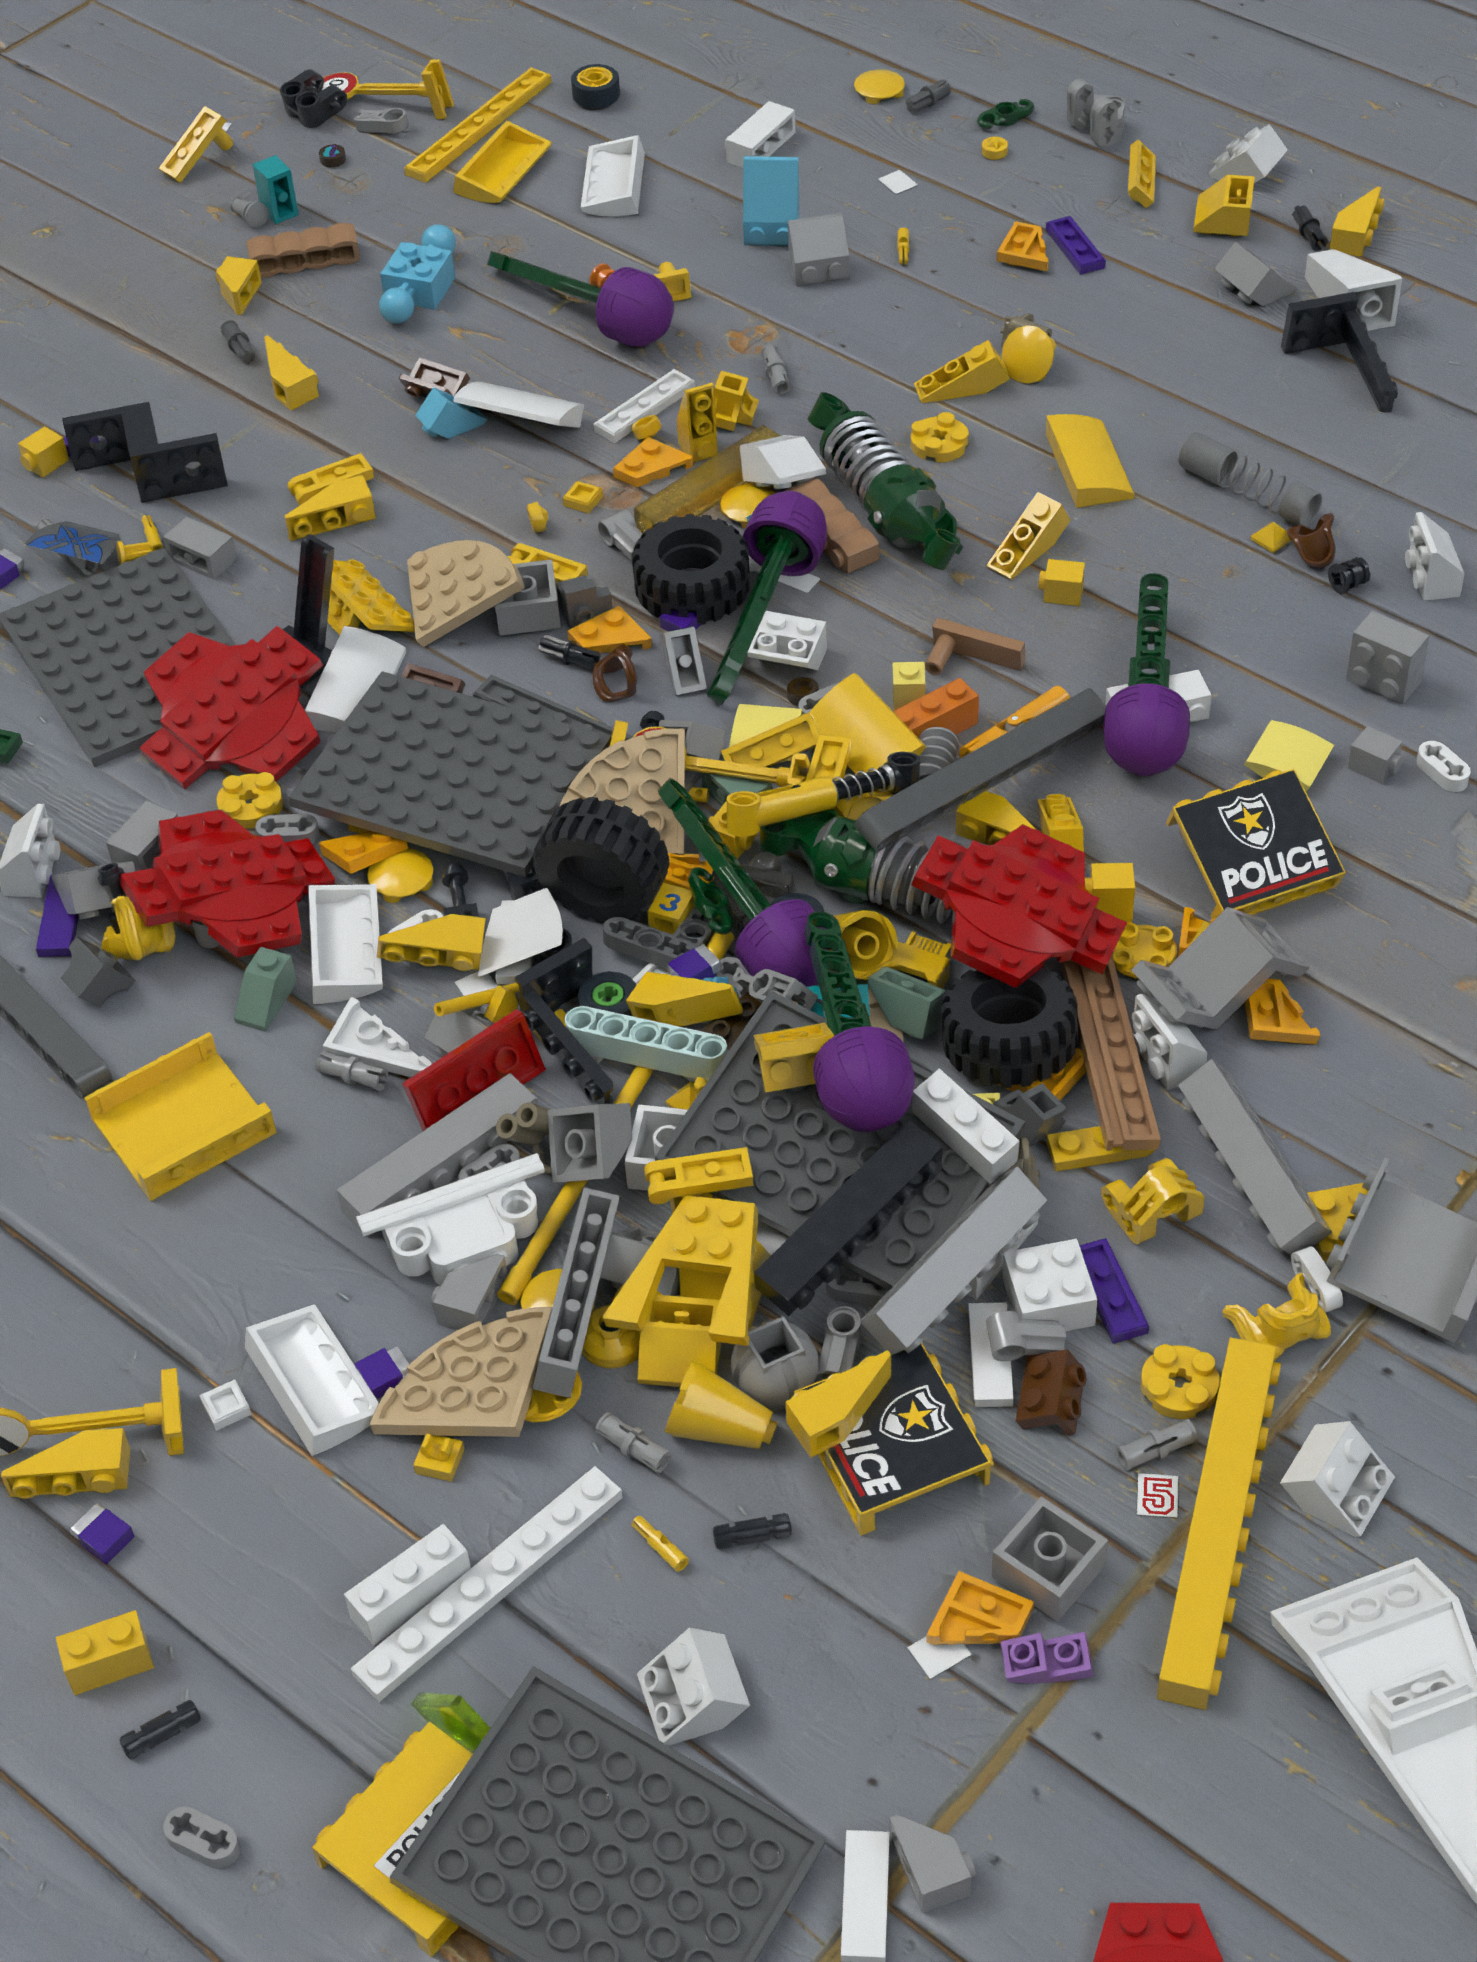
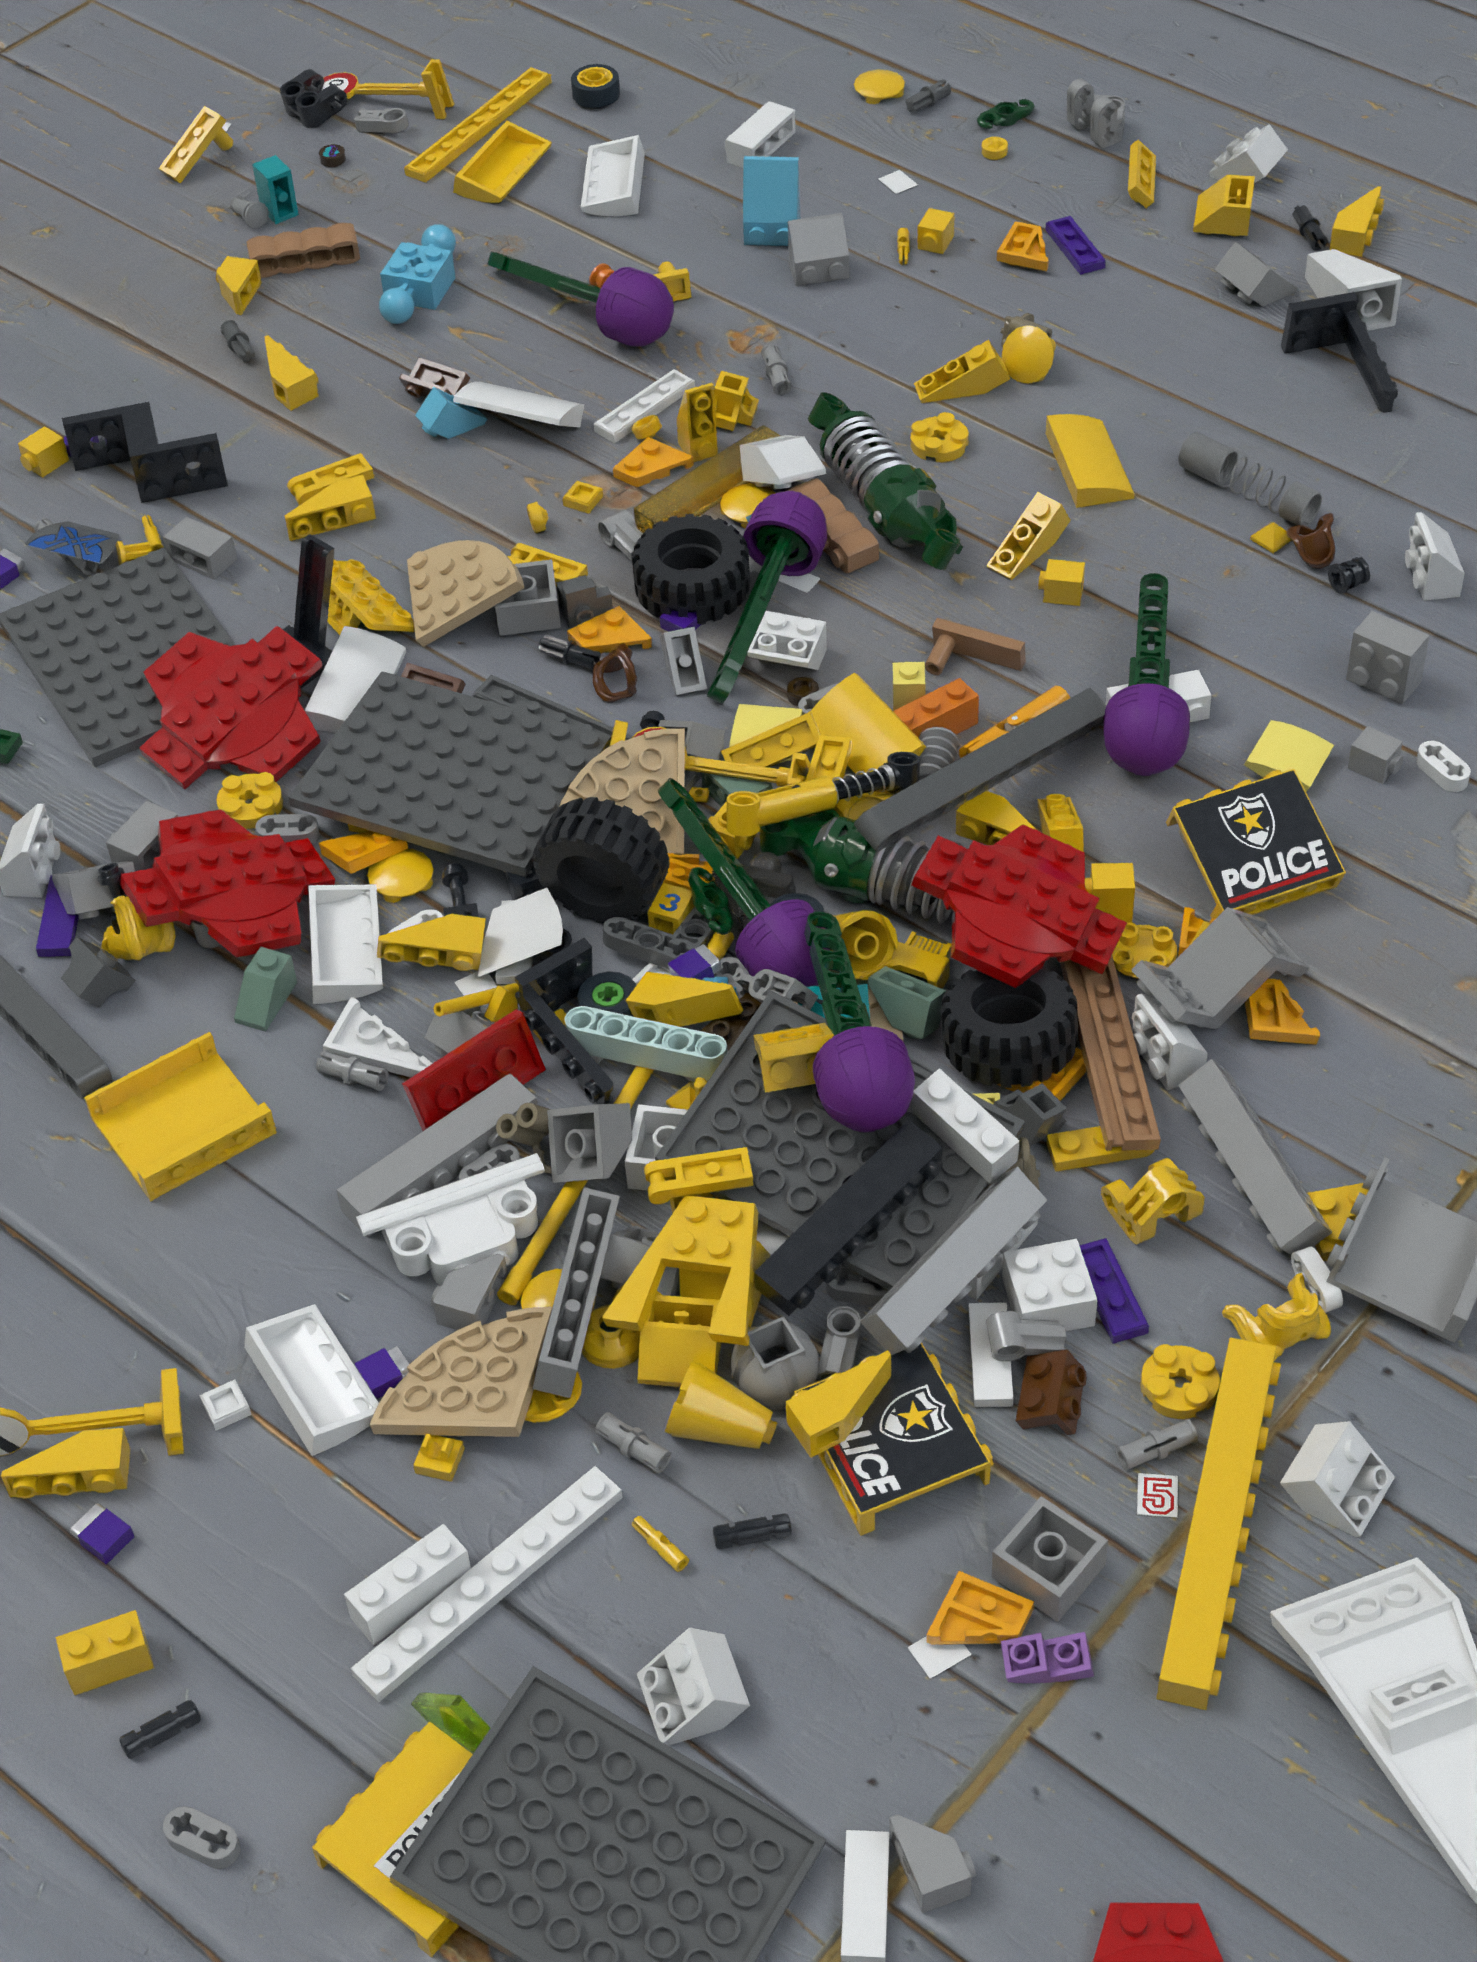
none -> yellow brick [917,208,955,254]

